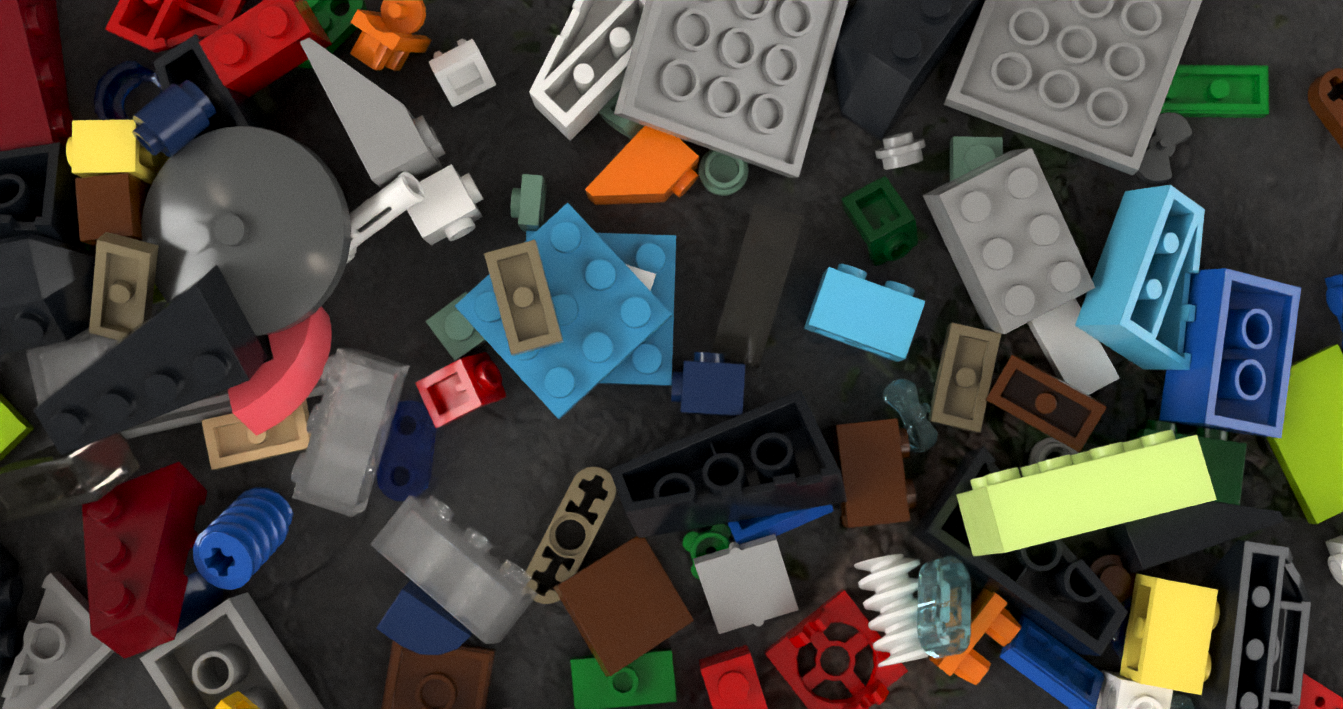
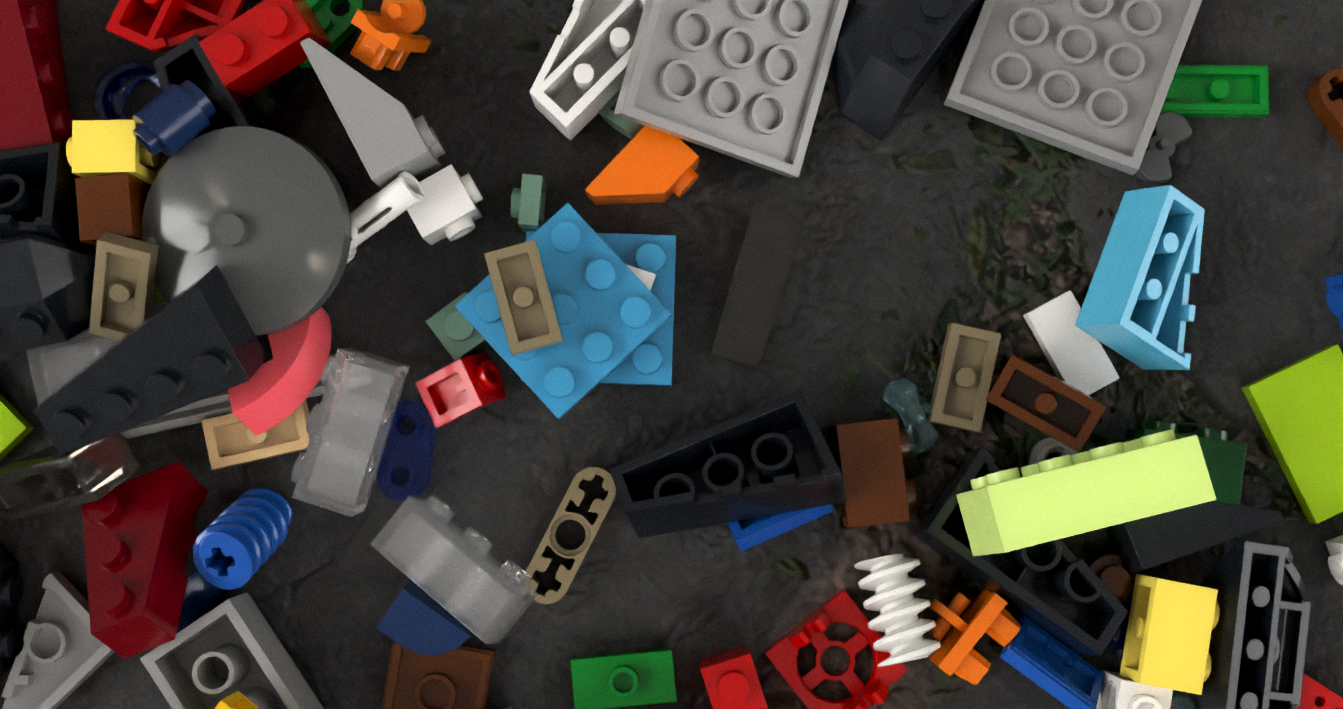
white tile [428,39,496,107] -> none
reddish brown tile [553,535,694,677] -> none
dark blue brick [671,352,745,417] -> none
green plate [683,524,731,580] -> none
light grey piece [693,534,799,634] -> none
sand green plate [699,149,749,196] -> none
medium azure brick [804,264,925,362] -> none
dark green bracket [841,176,918,266] -> none
light grey plate [875,131,926,170] -> none
clear light blue beam [917,556,971,658] -> none
light grey brick [922,148,1095,335] -> none
sand green plate [950,136,1003,181] -> none
blue slope [1159,268,1301,438] -> none

